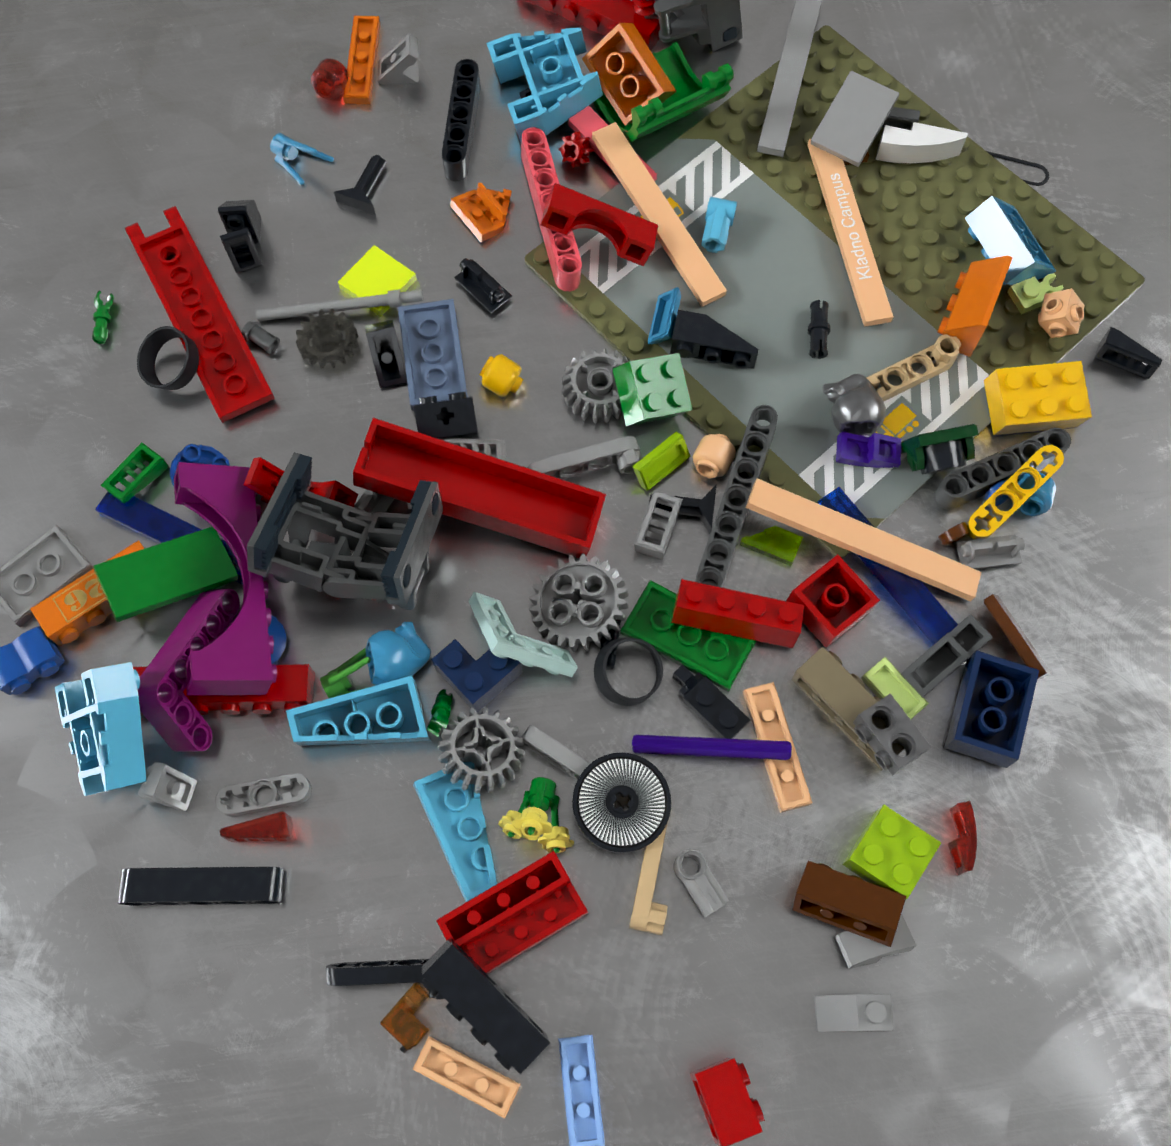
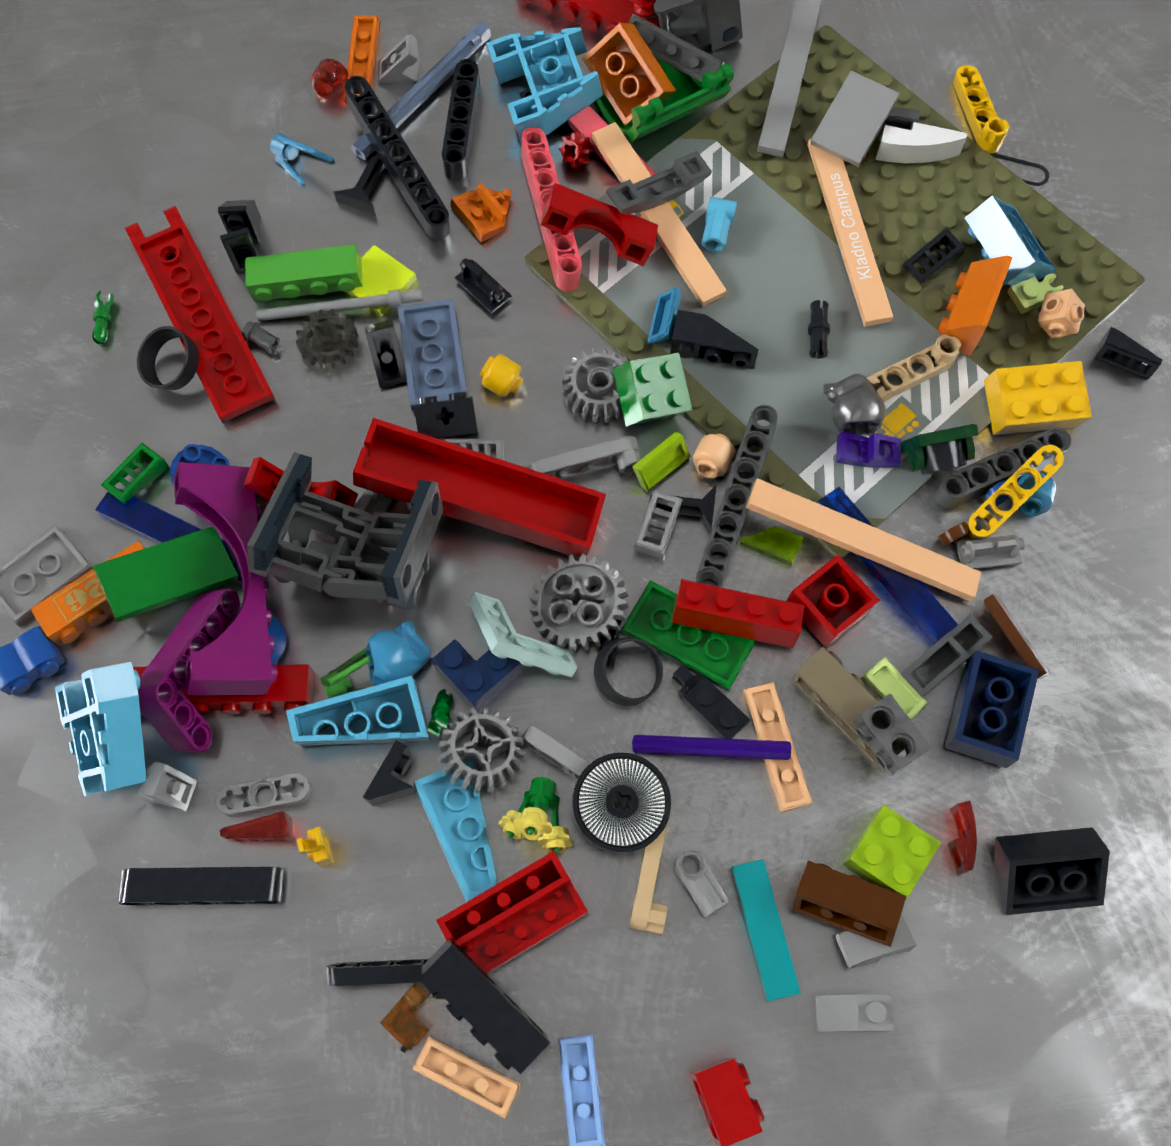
none -> bright green brick [245,244,363,302]
none -> yellow plate [296,827,334,867]
none -> black beam [345,76,450,240]
none -> sand blue piece [351,21,491,160]
none -> black slope [363,740,417,806]
none -> dark grey slope [606,151,712,214]
none -> dark grey tile [629,14,725,82]
none -> teal tile [731,859,801,1002]
none -> black slope [903,228,965,285]
none -> yellow beam [953,65,1009,154]
none -> black slope [994,827,1110,915]

